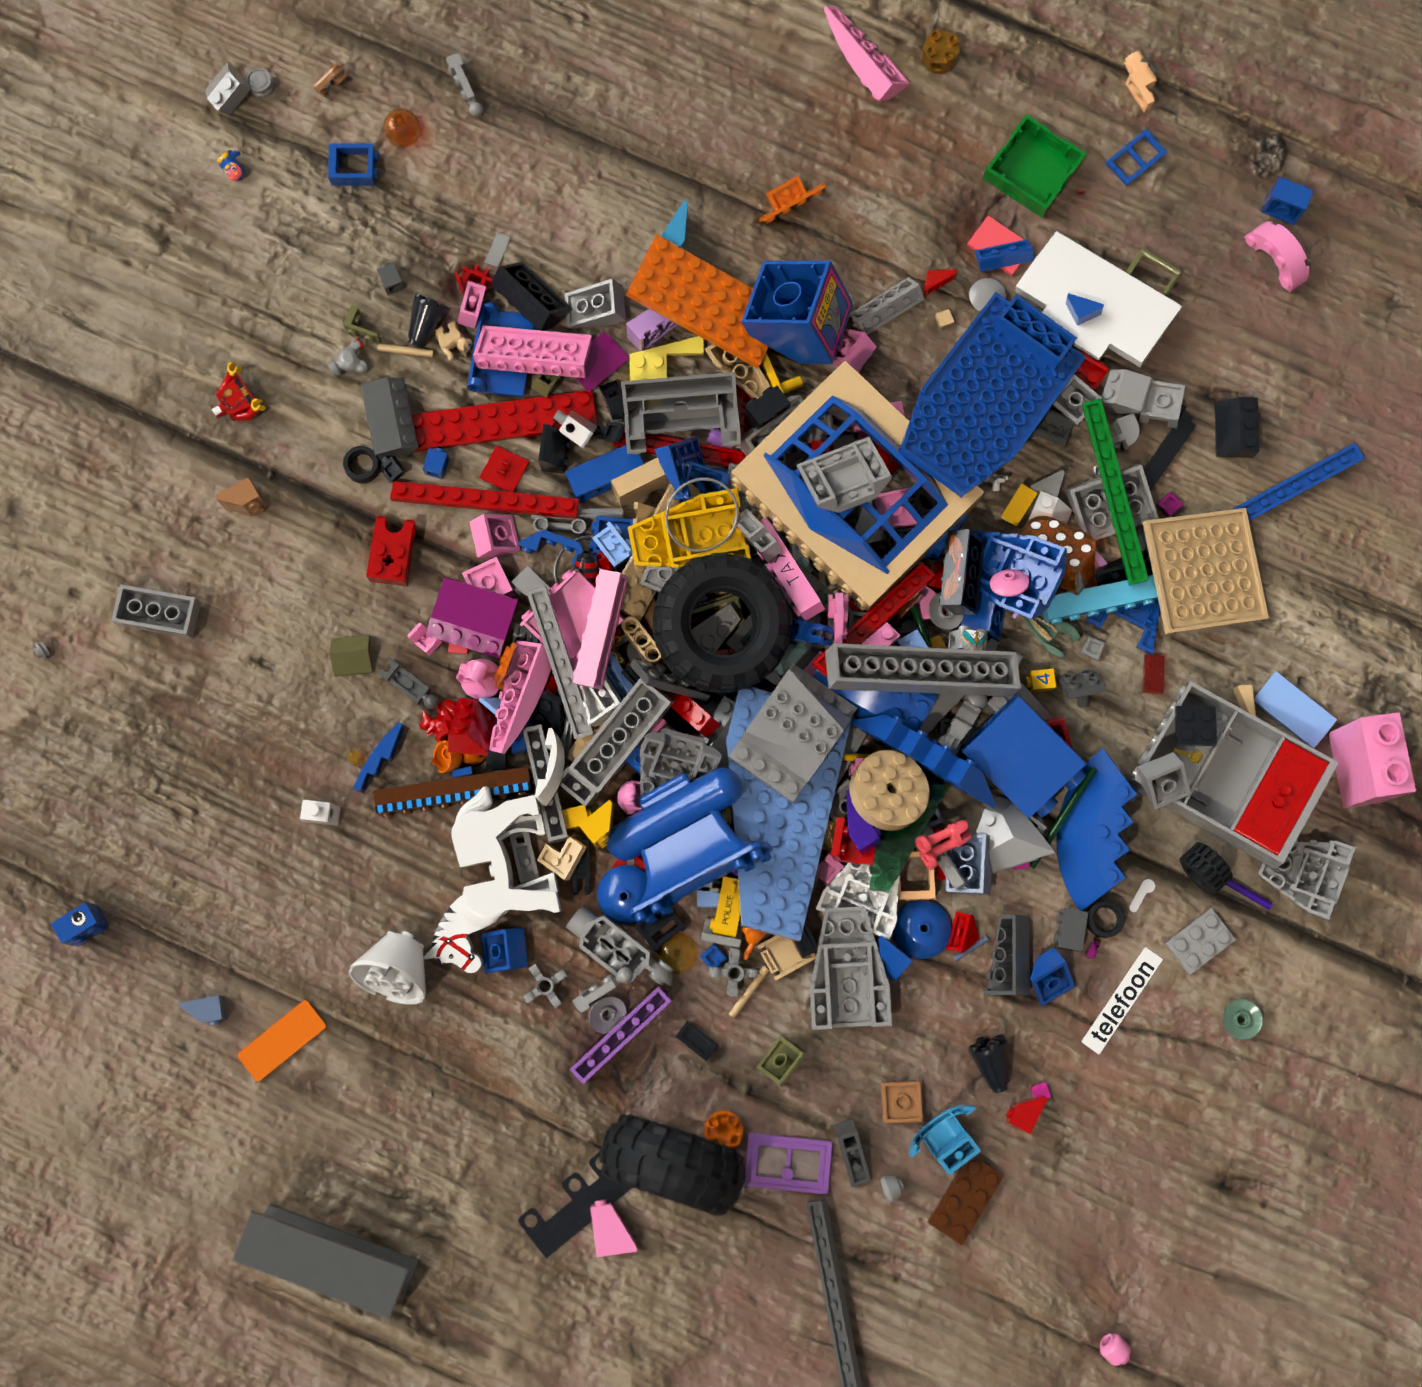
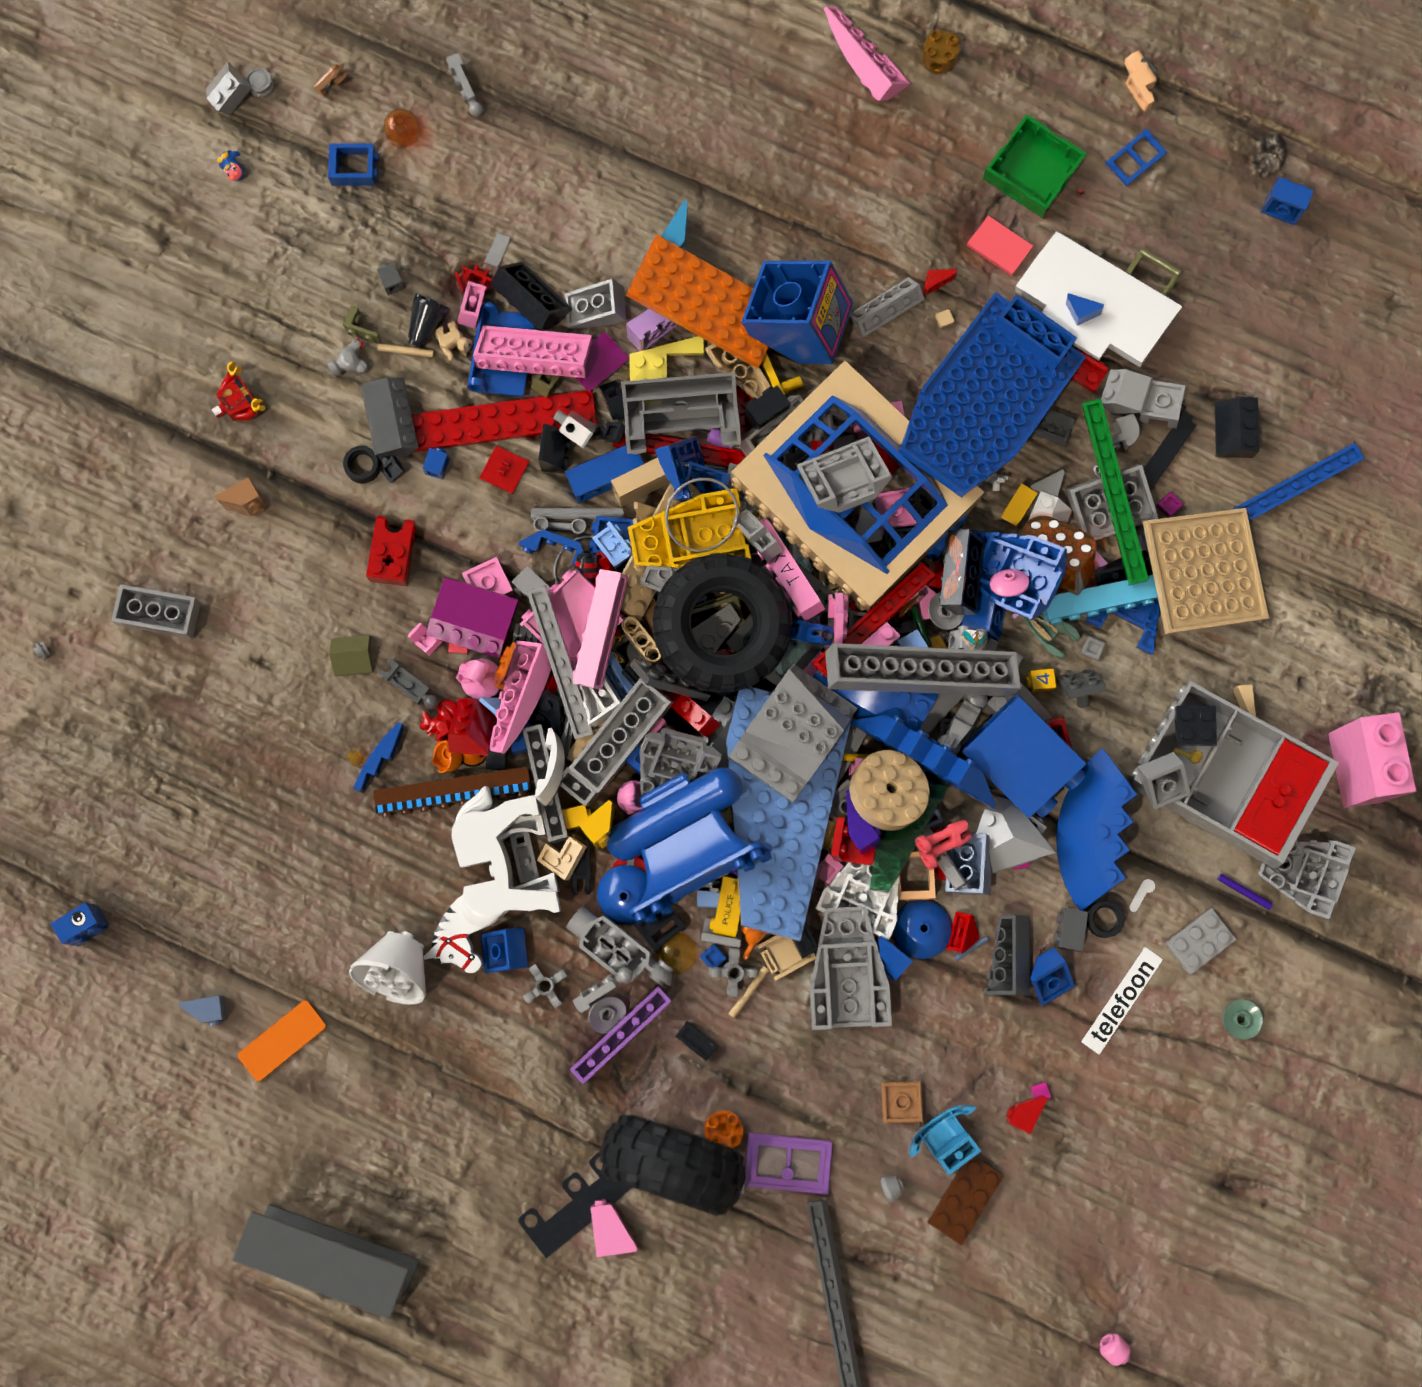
white torso [300,800,341,826] -> none
red plate [390,481,580,519] -> none
blue tile [452,766,474,778] -> none
bright pink slope [470,514,520,558] -> none
olive slope [756,1036,806,1087] -> none
orange bracket [758,176,826,223] -> none
bright pink slope [831,328,876,372] -> none
dark grey slope [833,1119,871,1187] -> none
black cone [968,1034,1009,1093] -> none
light grey dish [969,278,1006,313] -> none
blue slope [975,239,1033,272] -> none
dark green bar [1030,766,1097,869] -> none
light grey slope [1052,374,1102,425] -> none
magenta tile [1083,939,1100,959] -> none
clear red plate [1142,654,1165,694] -> none
black tyre [1179,842,1233,894] -> none
bright pink brick [1244,221,1309,293] -> none
light blue tile [1254,671,1337,748] -> none

